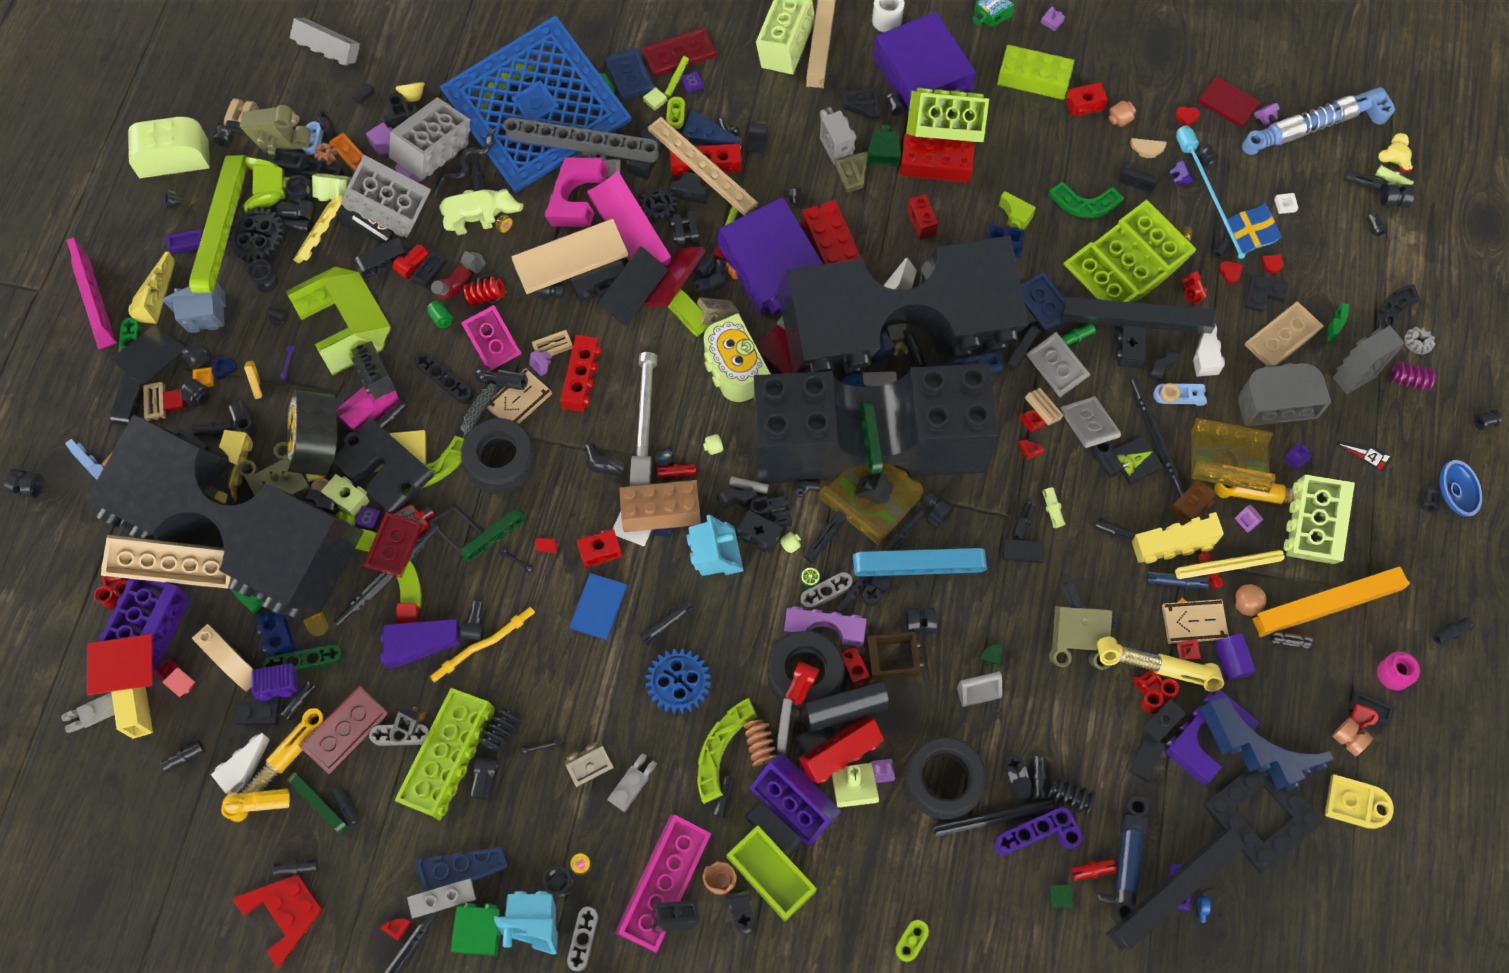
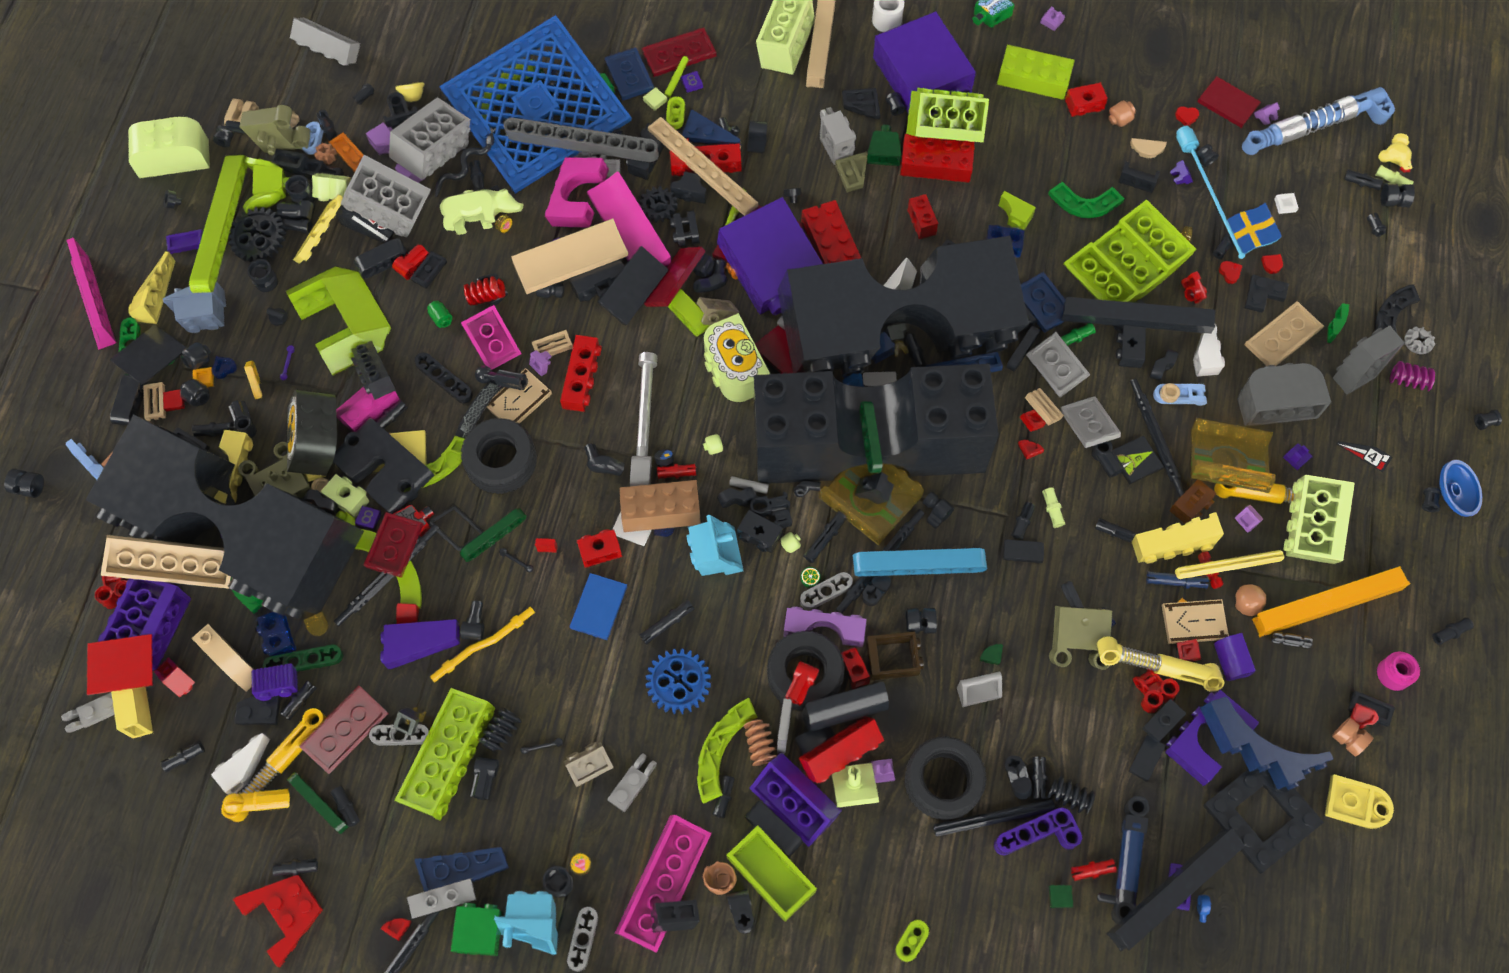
piece [431,250,486,300] -> none

